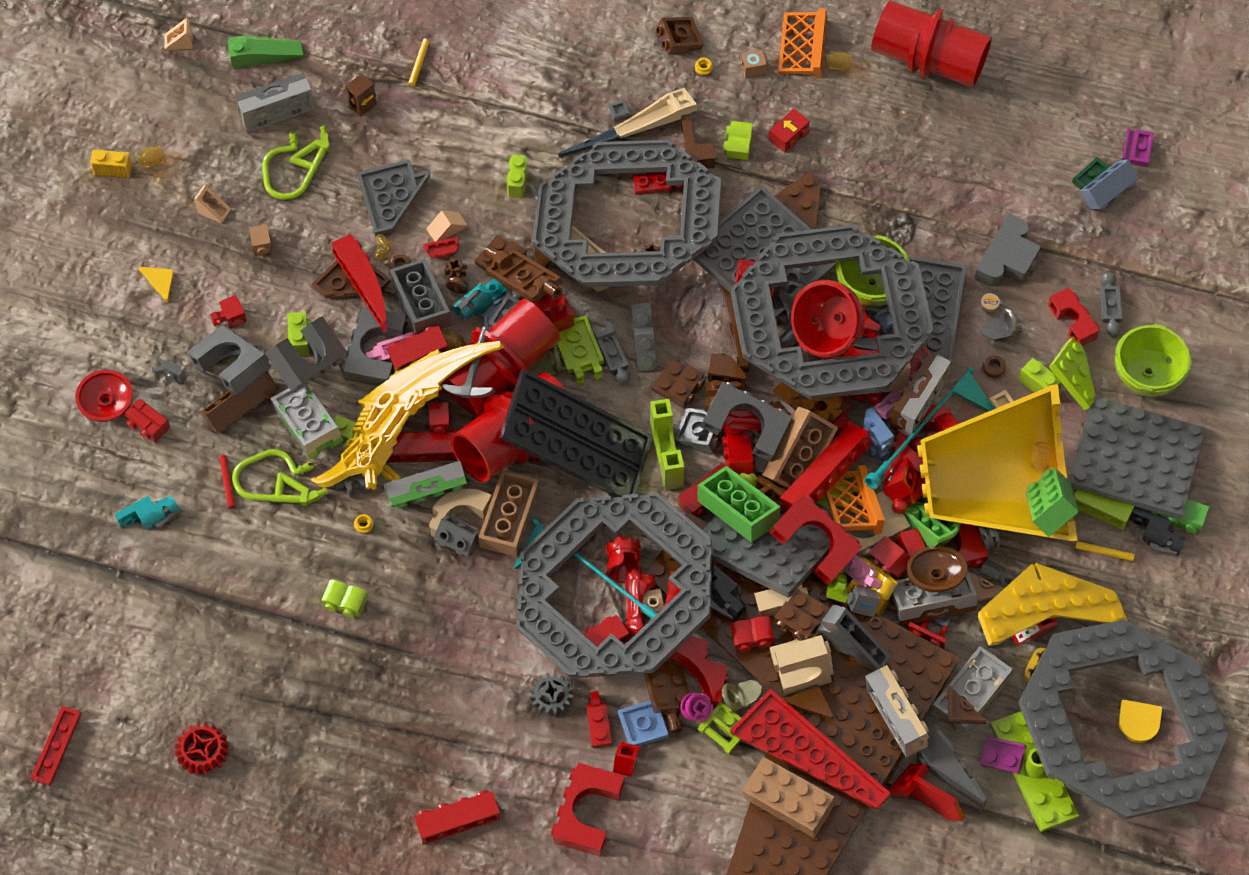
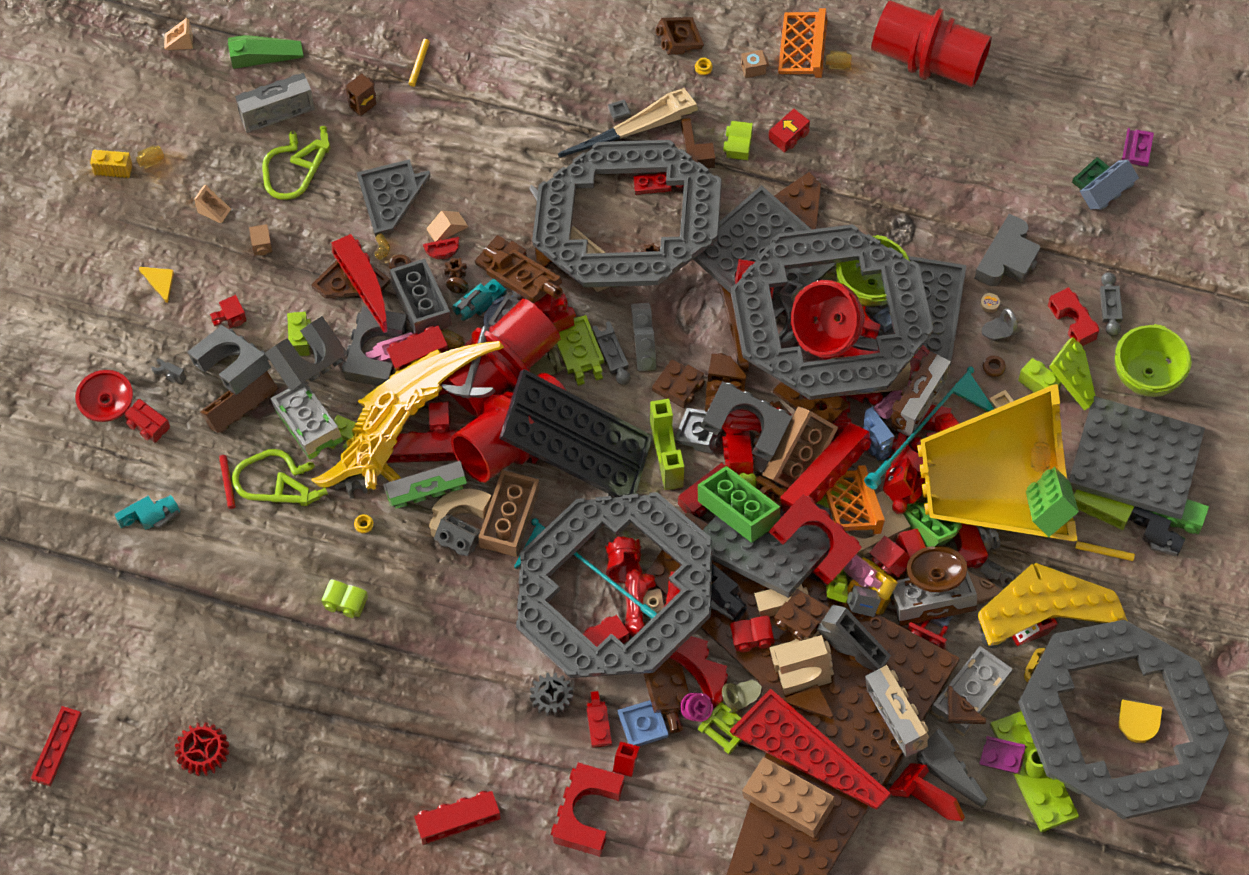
lime brick [507,155,528,198] -> none

